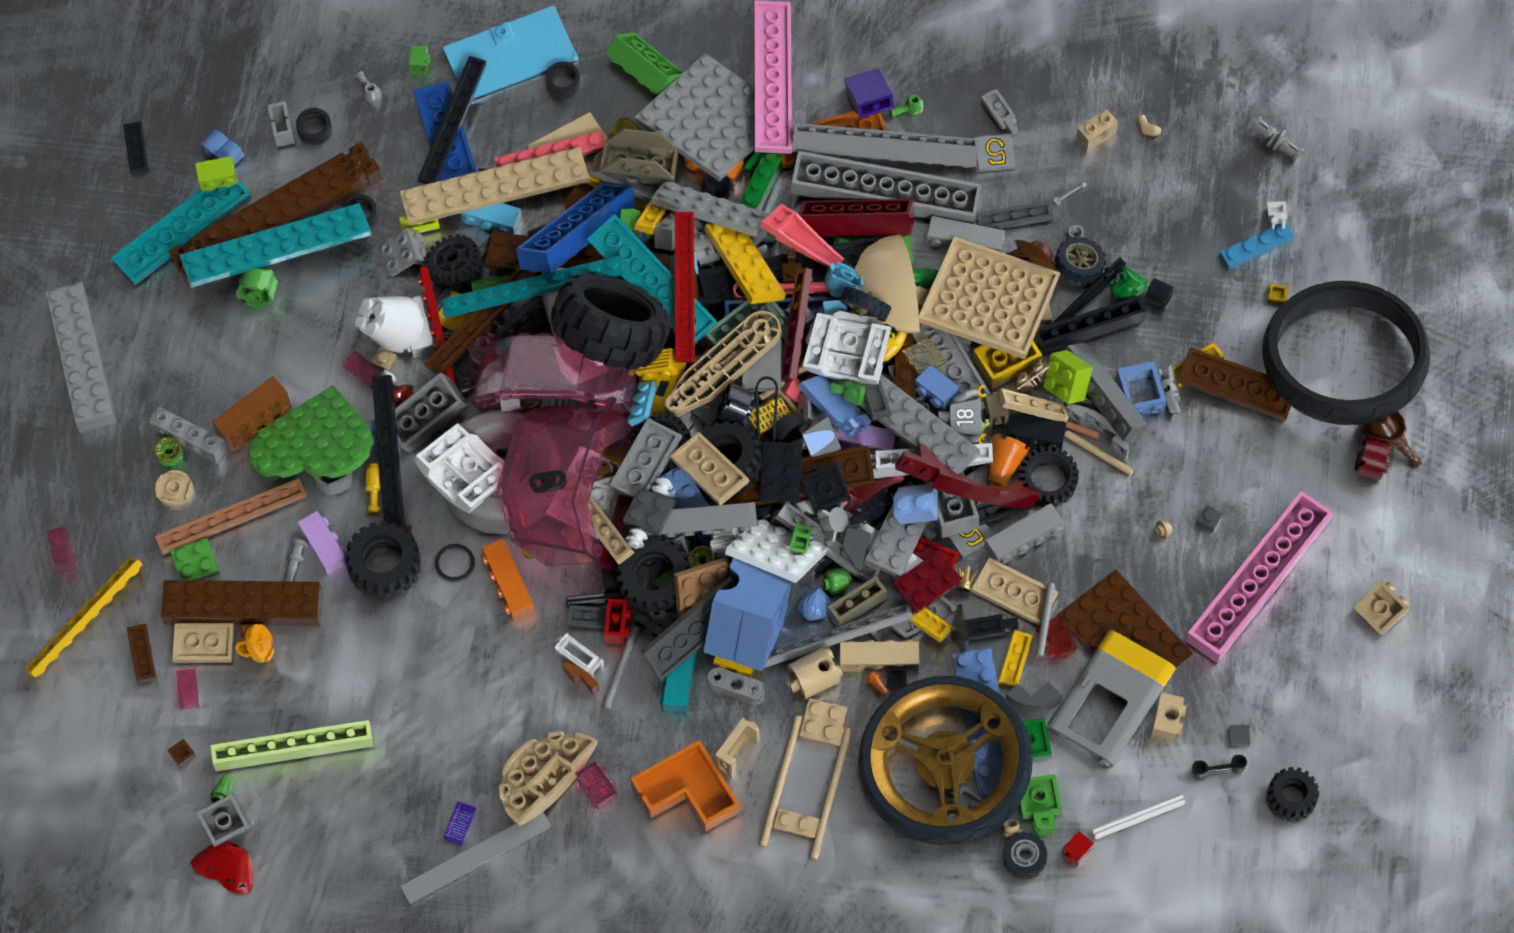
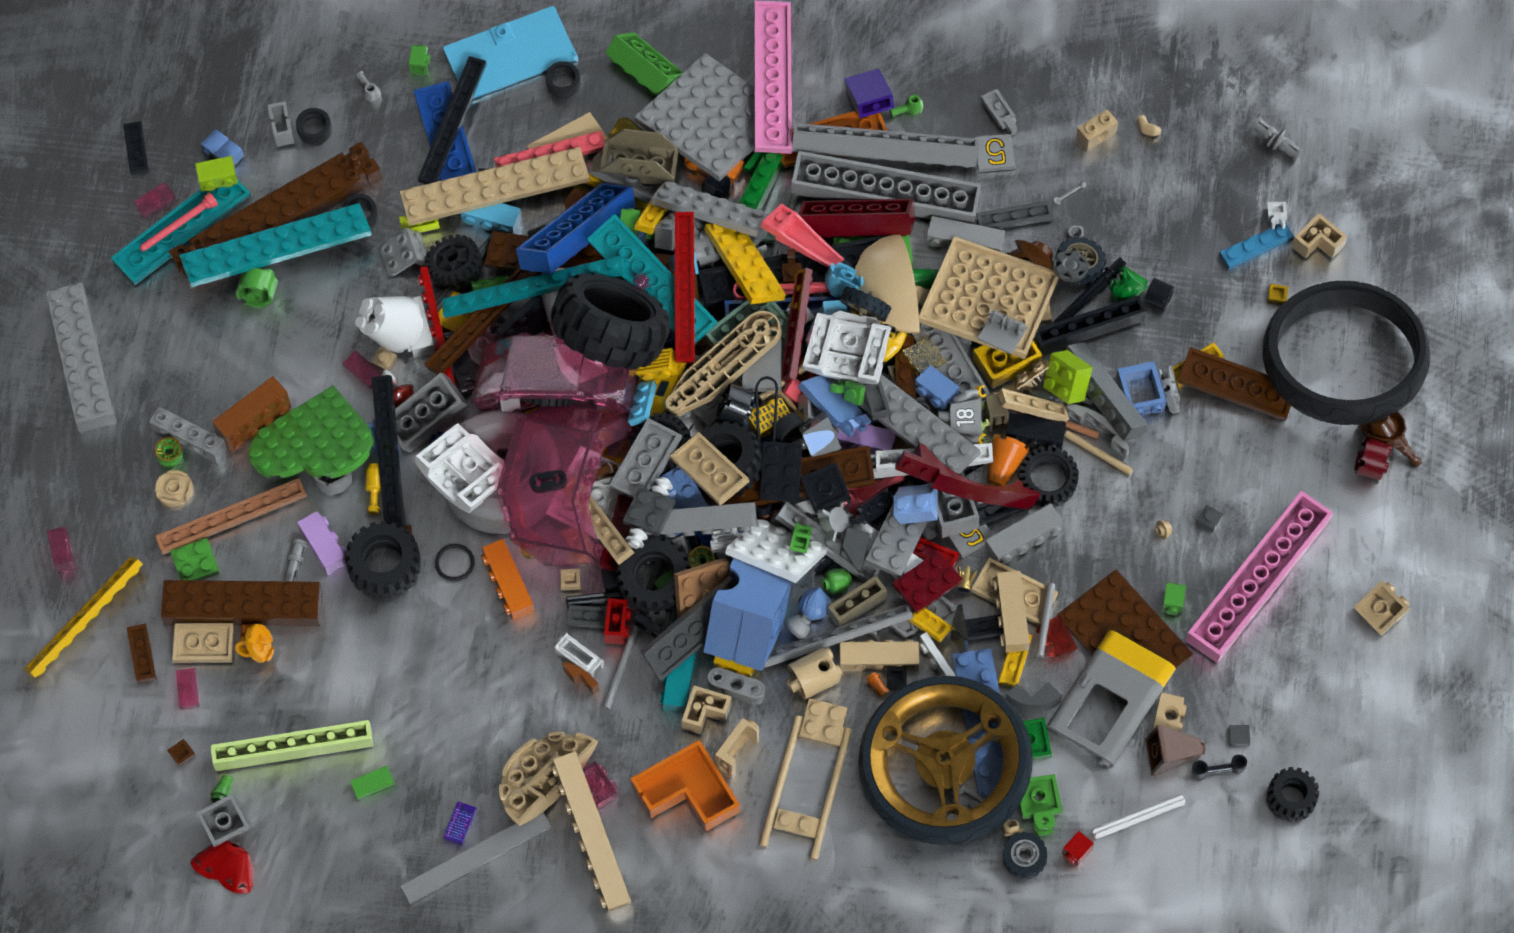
none -> clear pink plate [134,182,176,218]
none -> coral piece [140,192,218,251]
none -> bright green tile [350,765,395,800]
none -> tan brick [551,751,631,912]
none -> tan plate [560,569,581,590]
none -> plate [633,273,651,290]
none -> tan brick [682,686,732,734]
none -> light grey cone [786,614,811,639]
none -> white plate [919,632,956,676]
none -> light grey hinge [977,310,1028,354]
none -> tan brick [993,570,1030,653]
none -> dark grey wheel [1053,250,1088,282]
none -> slope [1145,725,1205,776]
none -> bright green brick [1162,582,1186,615]
none -> tan brick [1292,213,1347,259]

